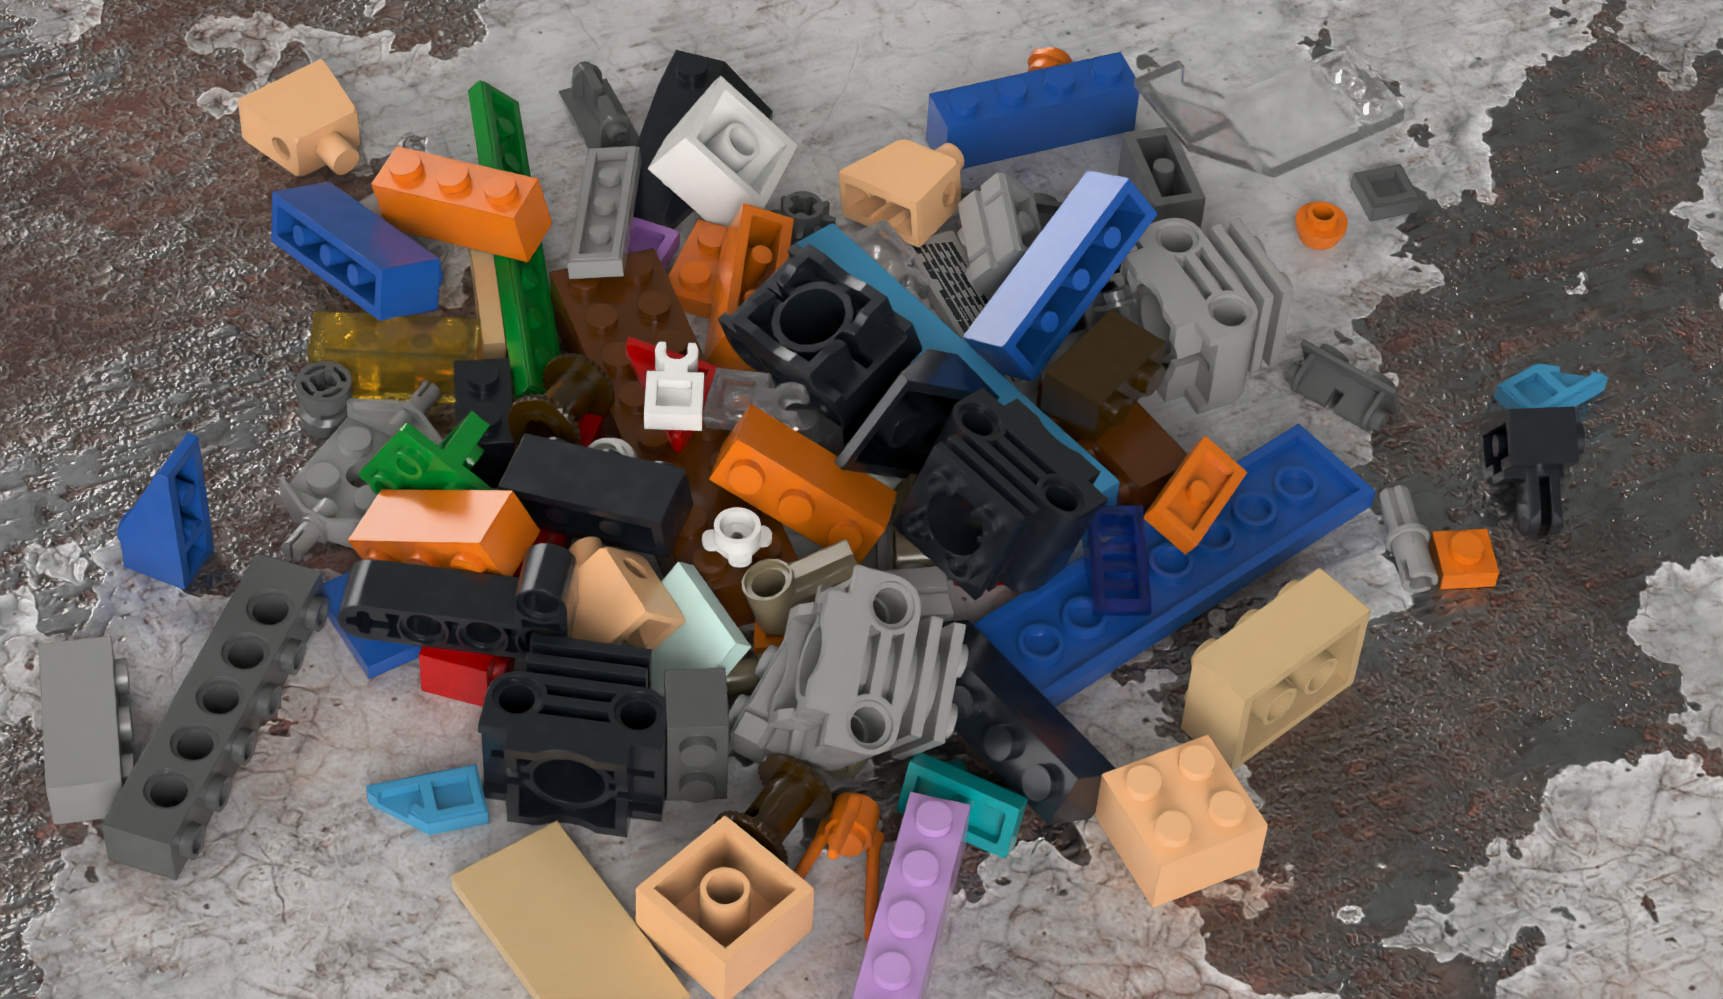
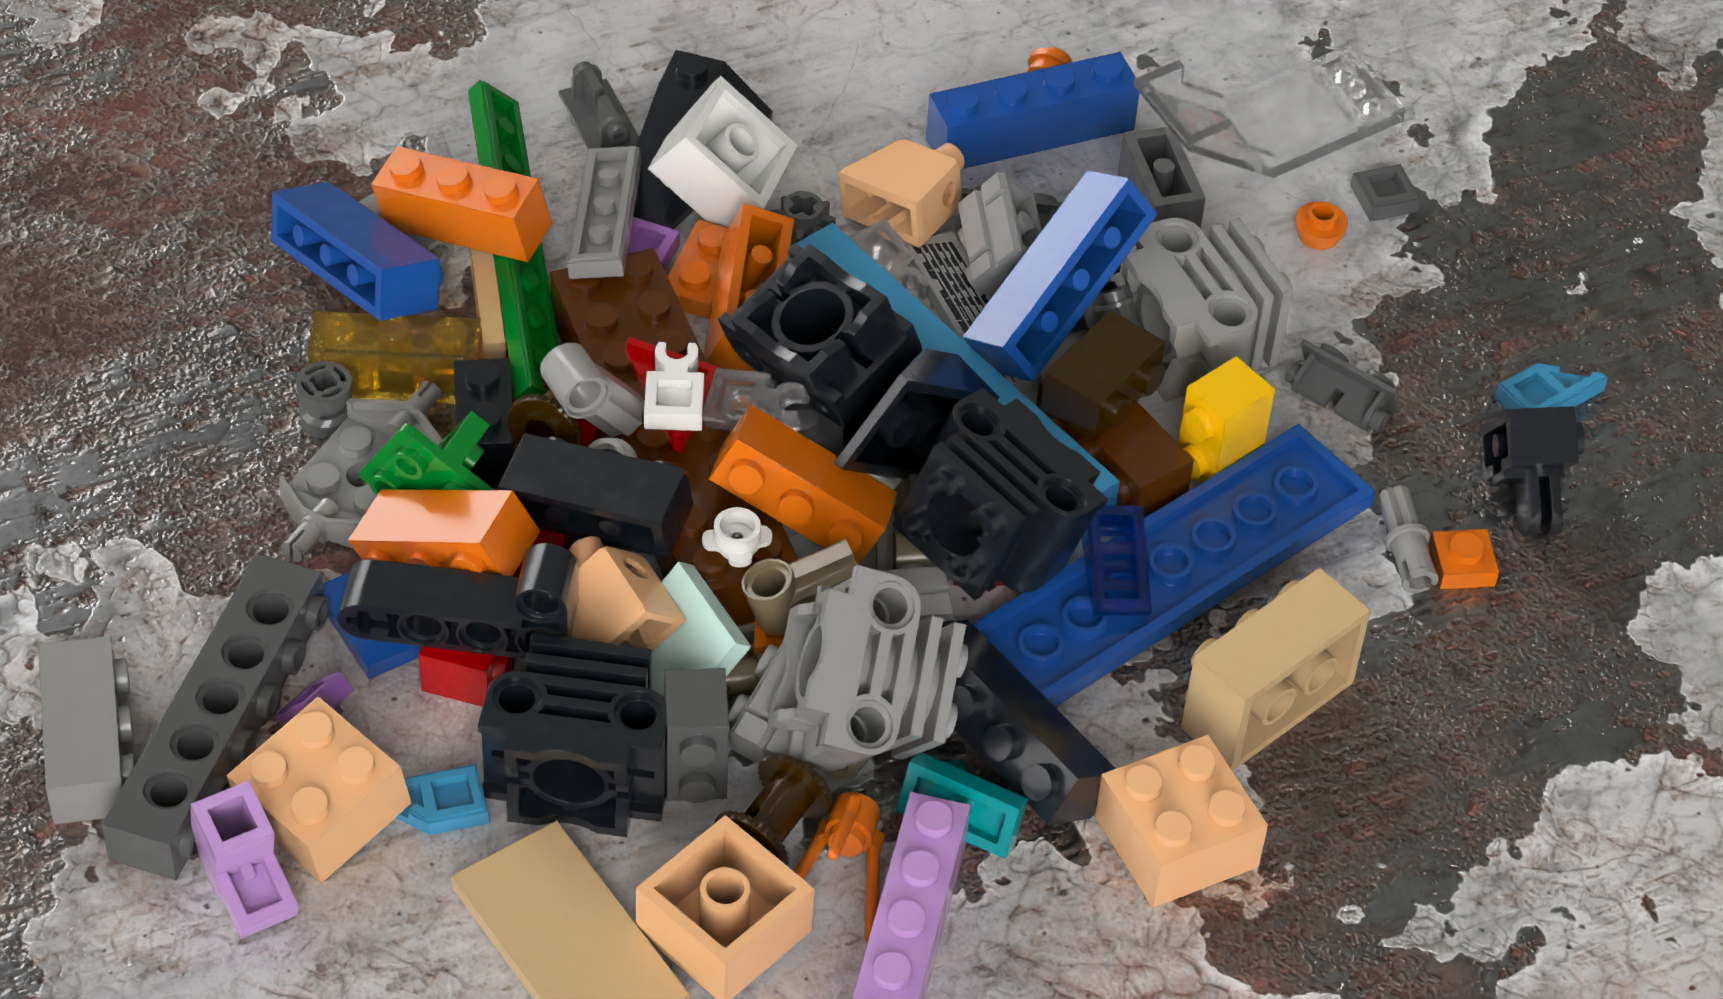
blue slope [117,433,214,590] -> none
light nougat torso [238,59,360,176] -> none
orange plate [1142,436,1248,555] -> none
none -> lavender brick [191,780,299,939]
none -> light nougat brick [226,697,412,884]
none -> medium lavender plate [274,671,354,727]
none -> light grey piece [540,343,645,438]
none -> yellow brick [1178,356,1275,484]

